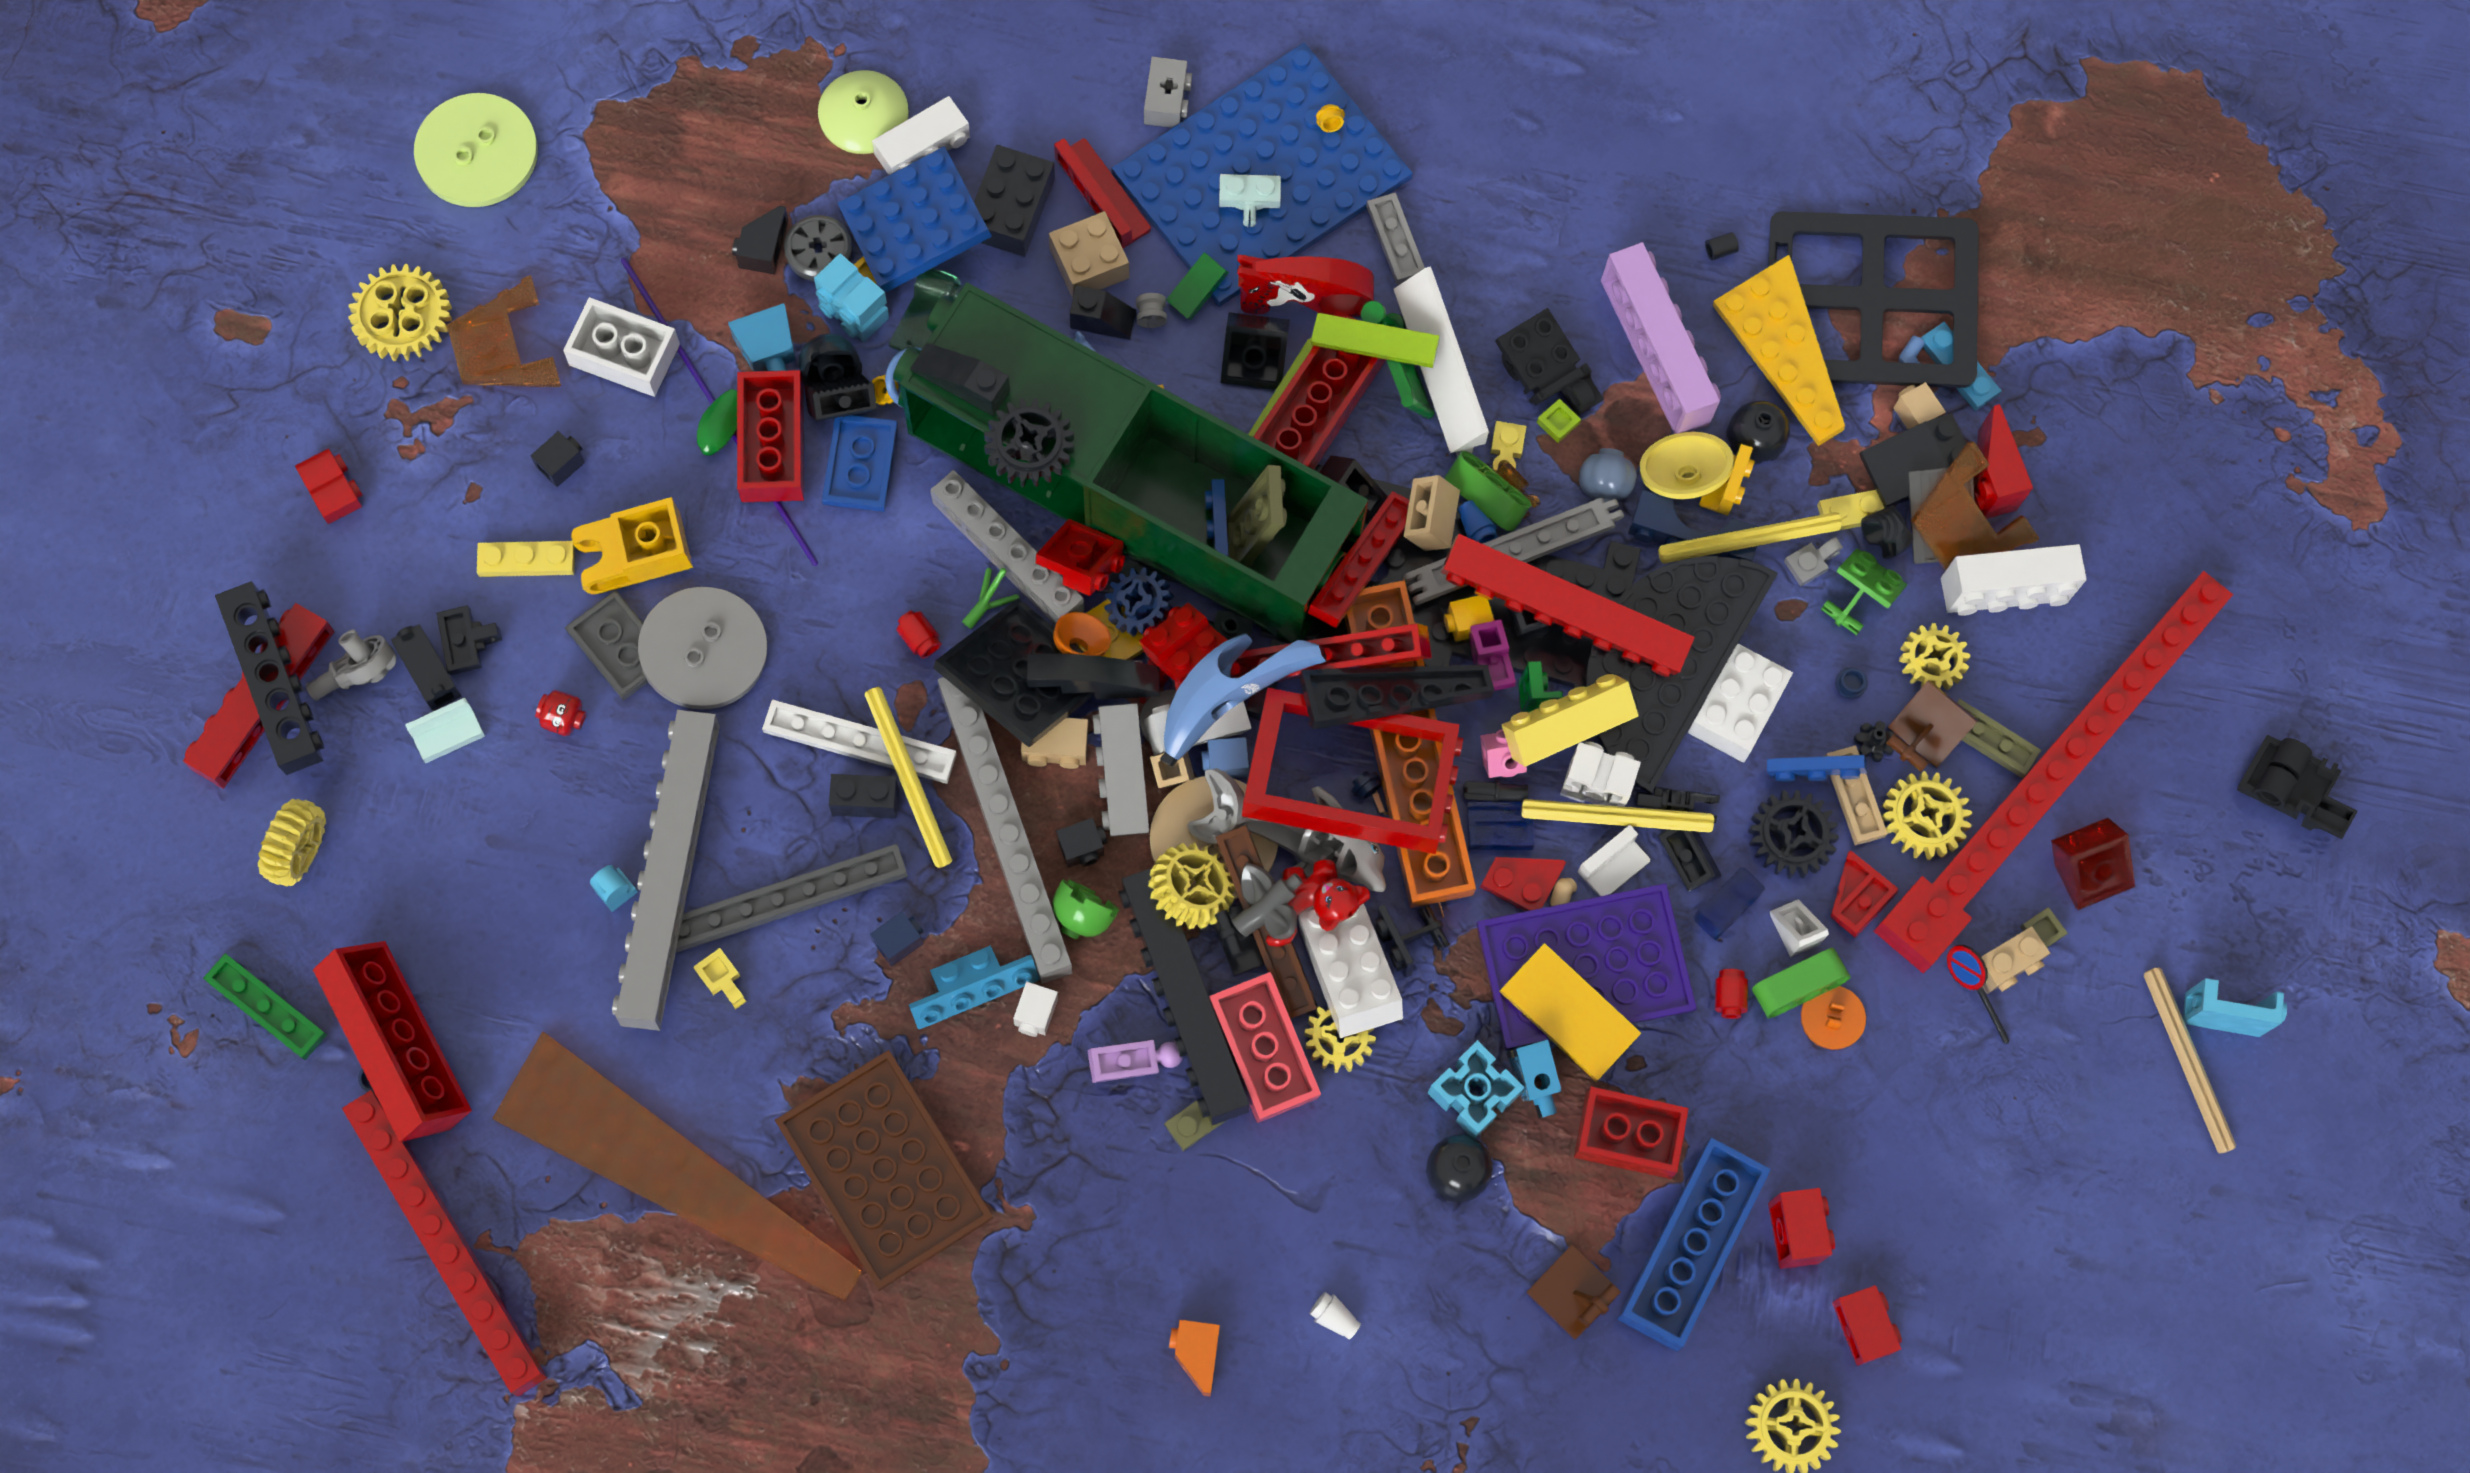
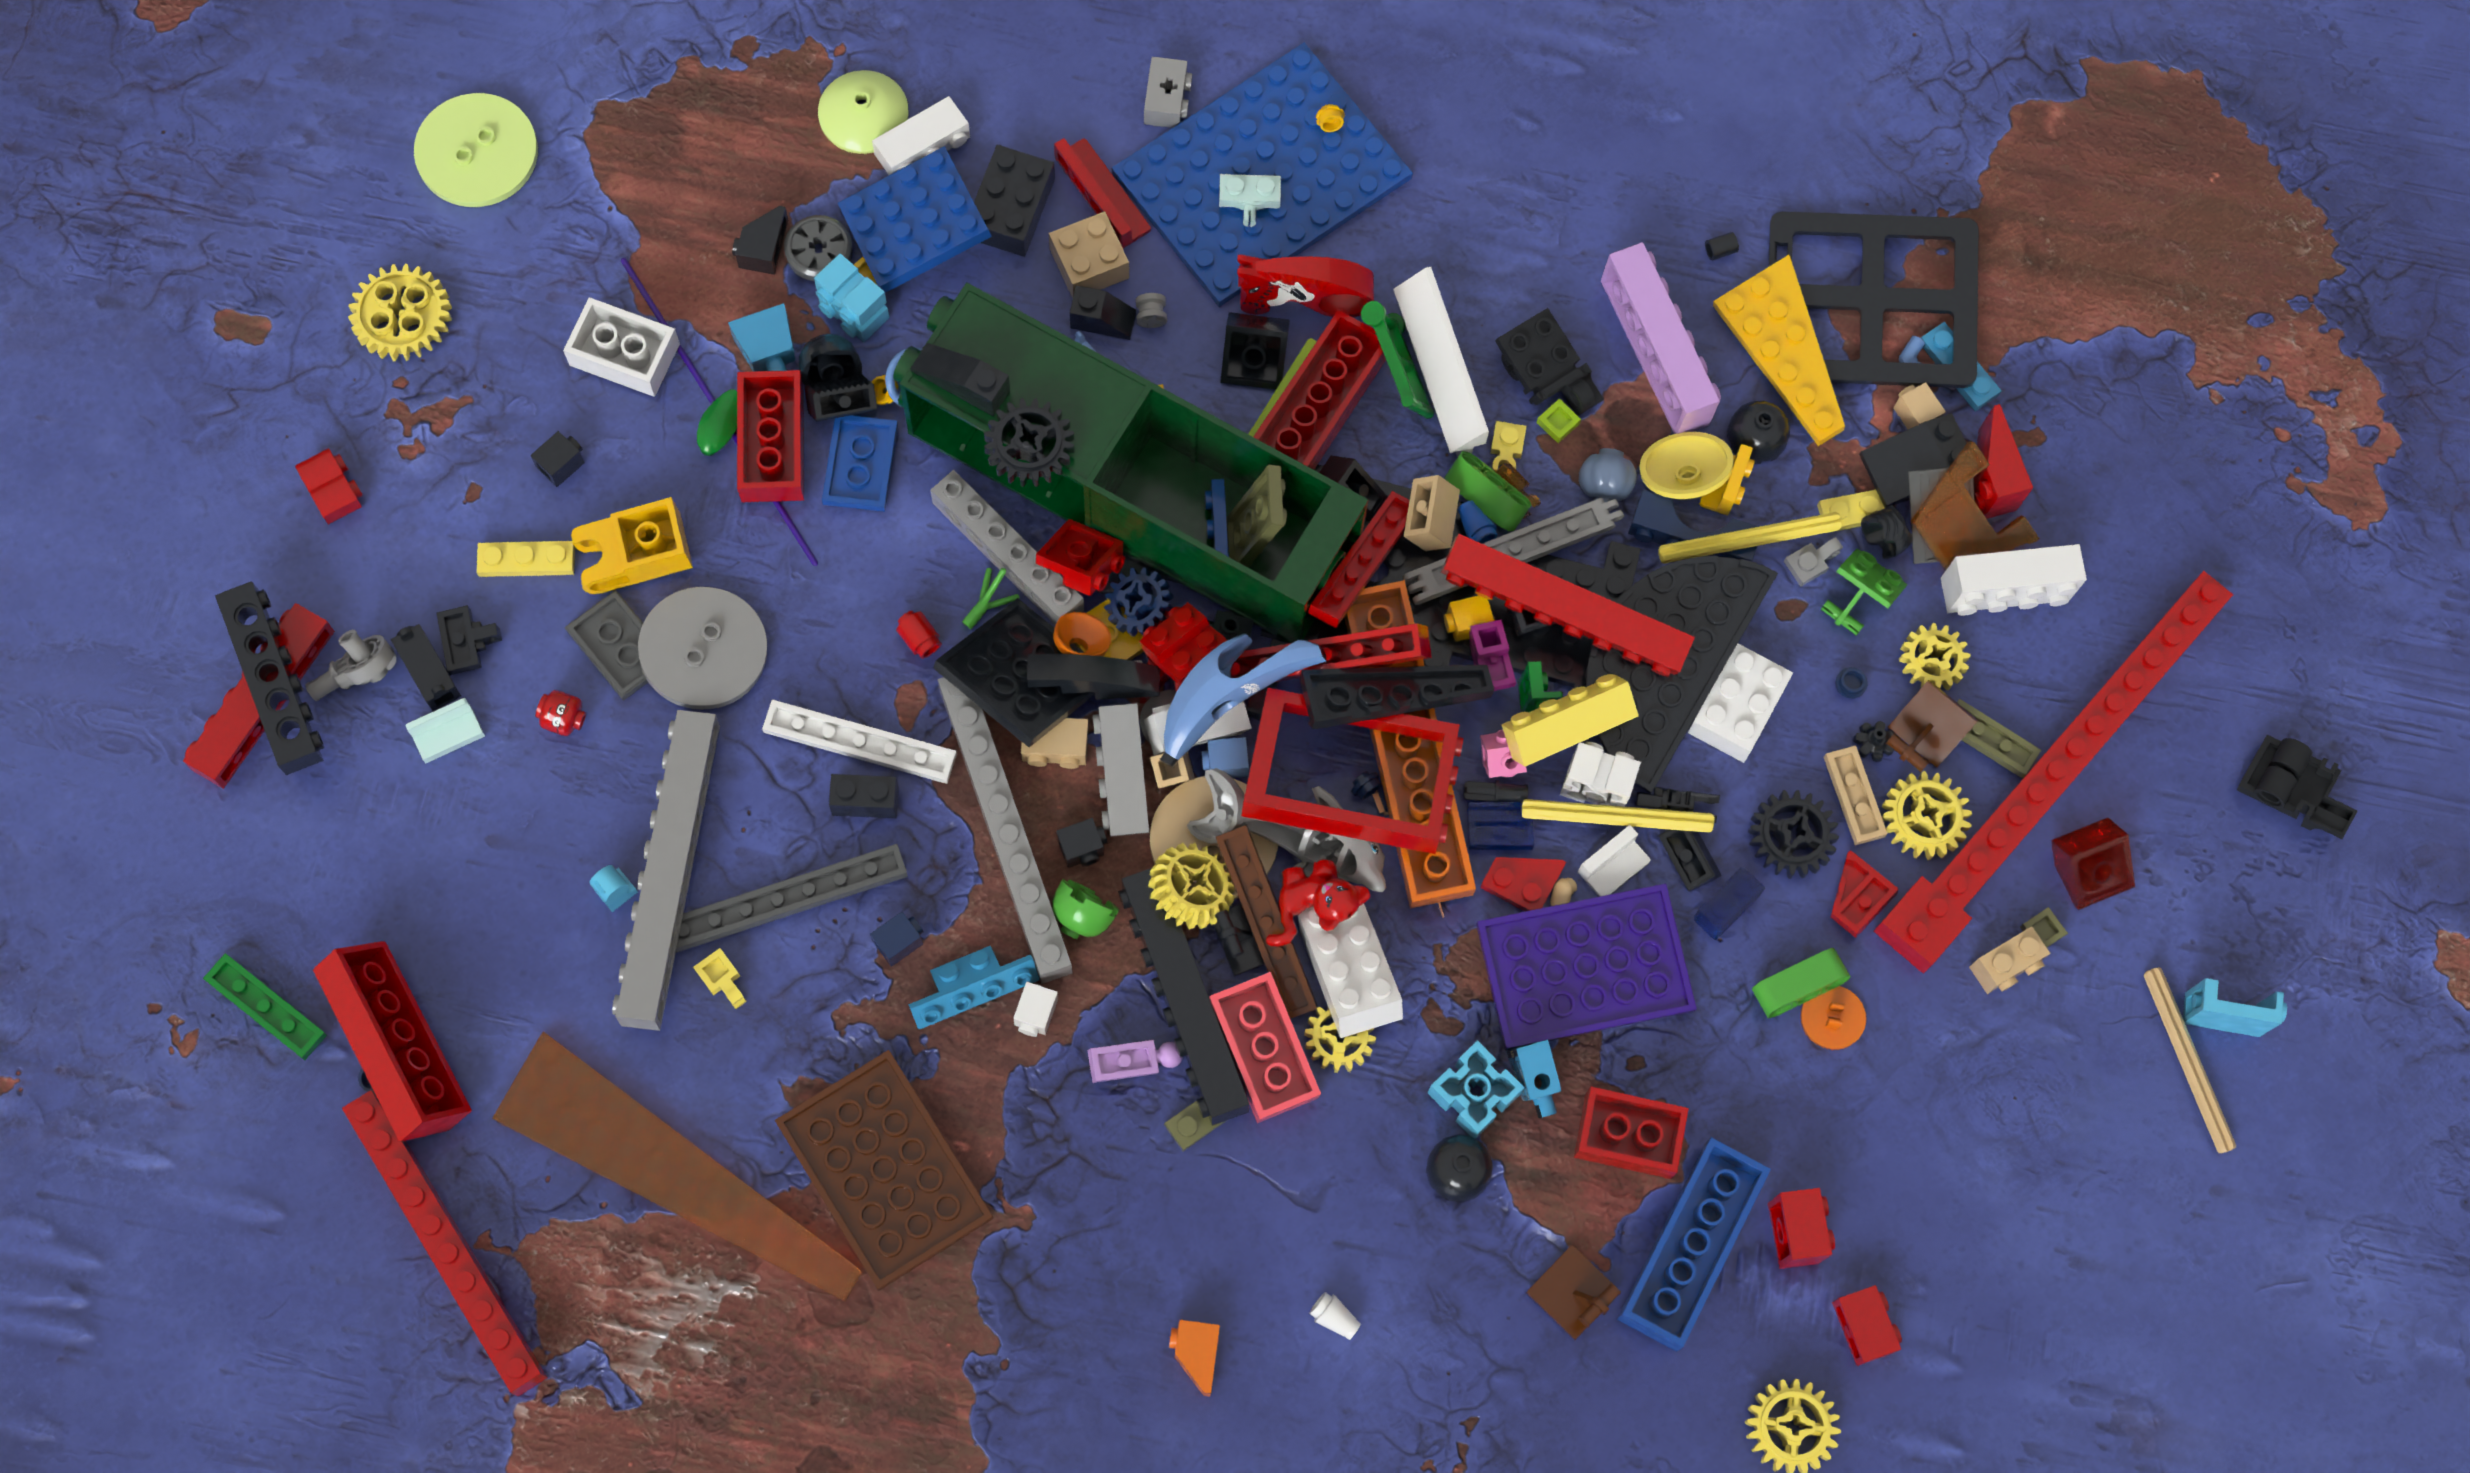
light yellow gear [258,798,326,887] -> none
clear orange wing [447,275,562,387] -> none
light yellow axle [865,687,952,868] -> none
clear green door [889,268,963,351] -> none
green tile [1166,252,1229,320] -> none
dark grey plant [1232,863,1303,940] -> none
lime tile [1311,313,1440,368] -> none
light grey plate [1366,192,1425,285] -> none
black plate [1375,904,1451,978] -> none
yellow tile [1499,943,1641,1082] -> none
red brick [1715,969,1748,1019] -> none
blue plate [1767,755,1868,782] -> none
white slope [1770,899,1829,957] -> none
piece [1947,945,2009,1044] -> none

